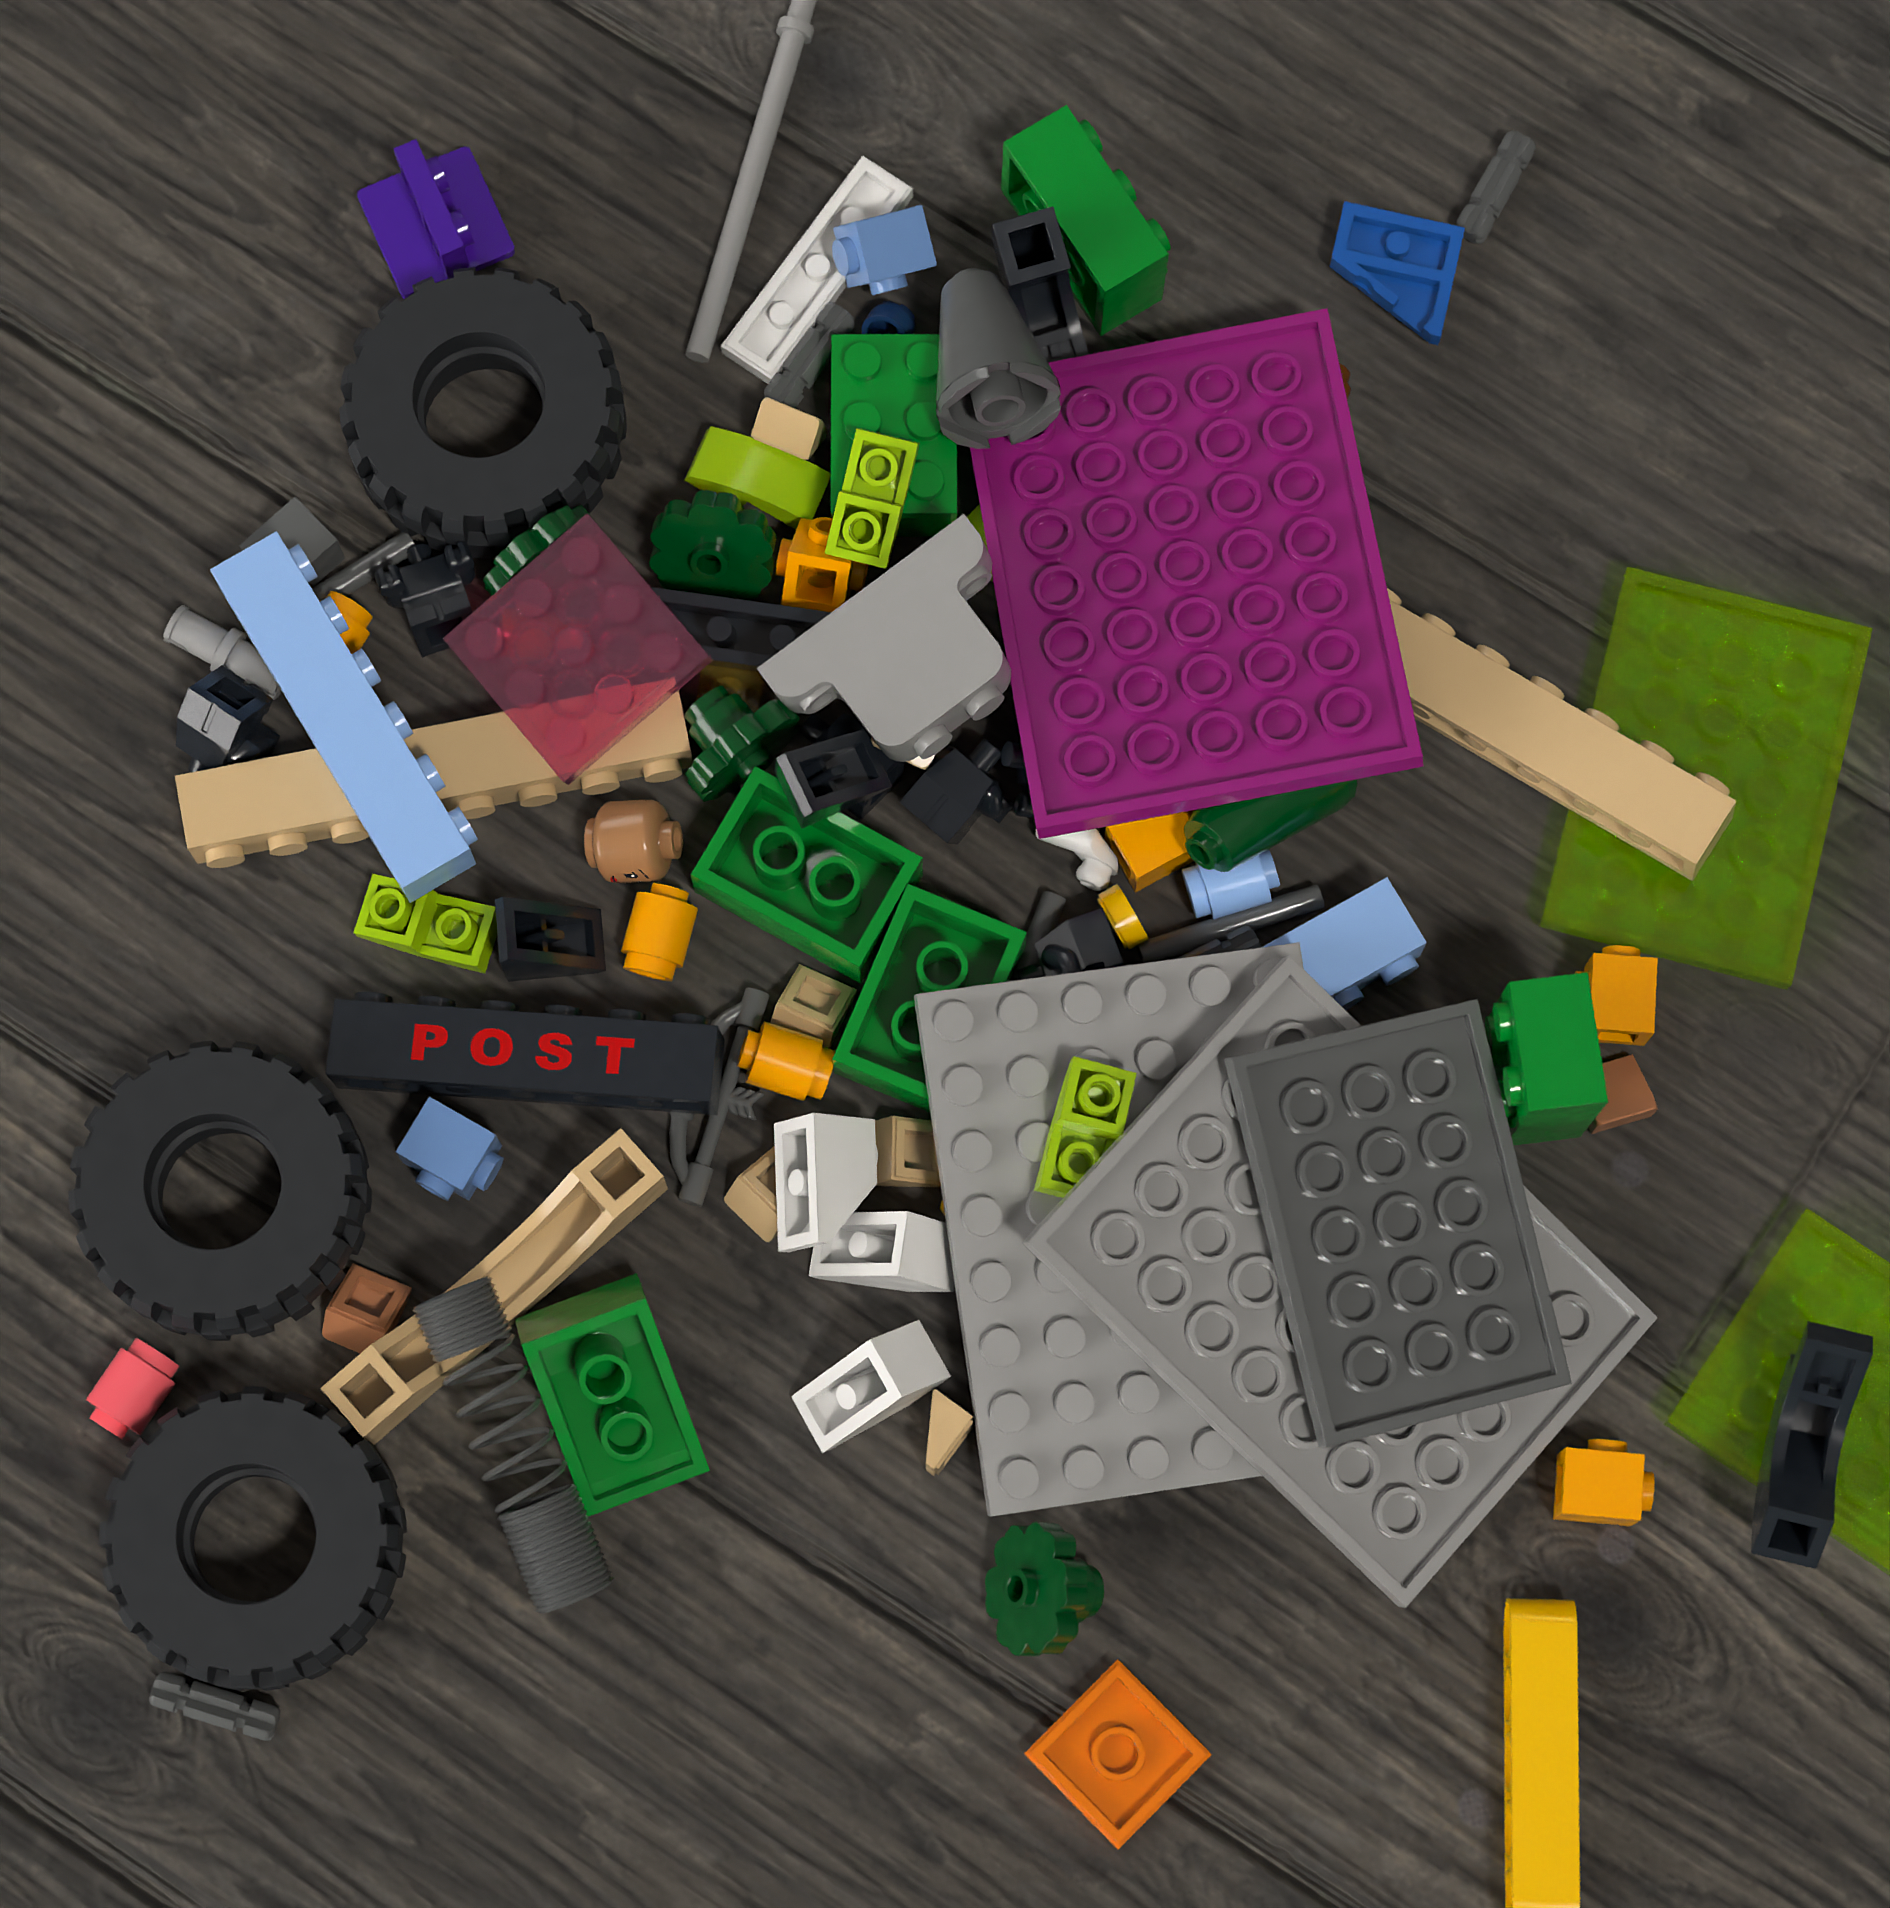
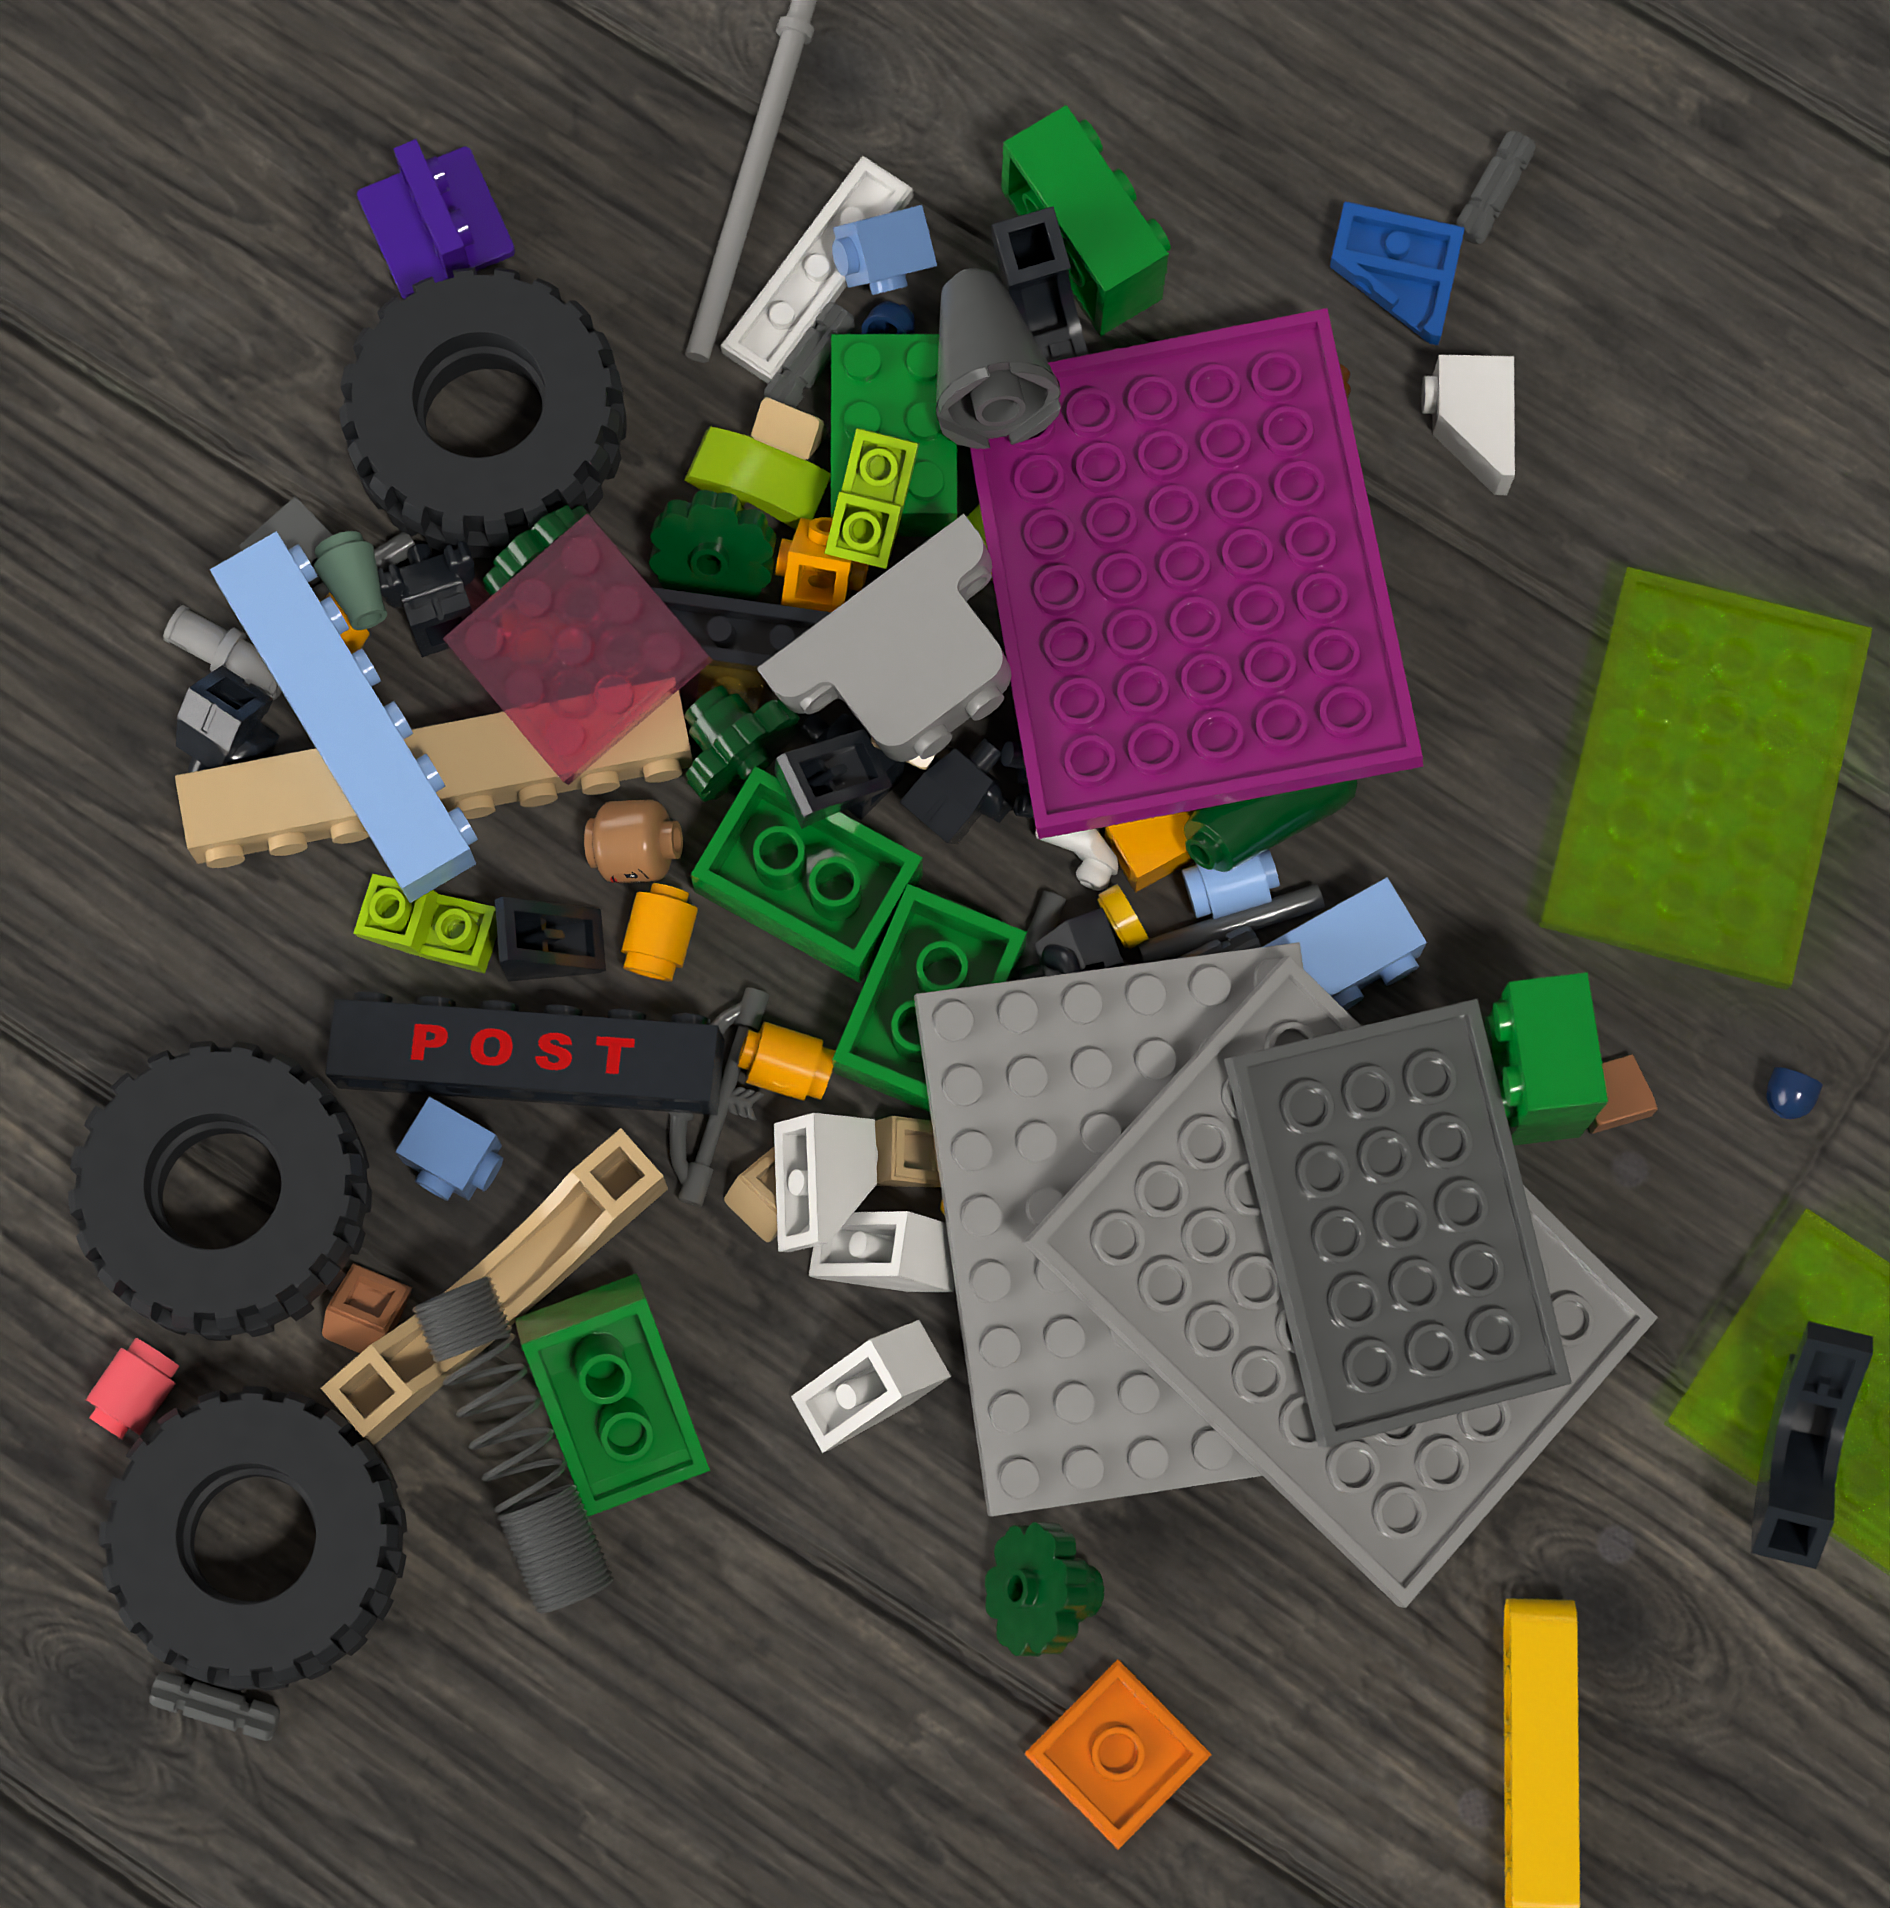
tan slope [770,964,857,1049] -> none
tan slope [926,1389,974,1476] -> none
lime slope [1034,1056,1137,1198] -> none
tan brick [1387,588,1737,881] -> none
light orange brick [1553,1439,1654,1526] -> none
light orange brick [1575,945,1658,1046] -> none
none -> sand green cone [314,531,387,630]
none -> white slope [1421,355,1515,495]
none -> dark blue hinge [1766,1067,1823,1119]

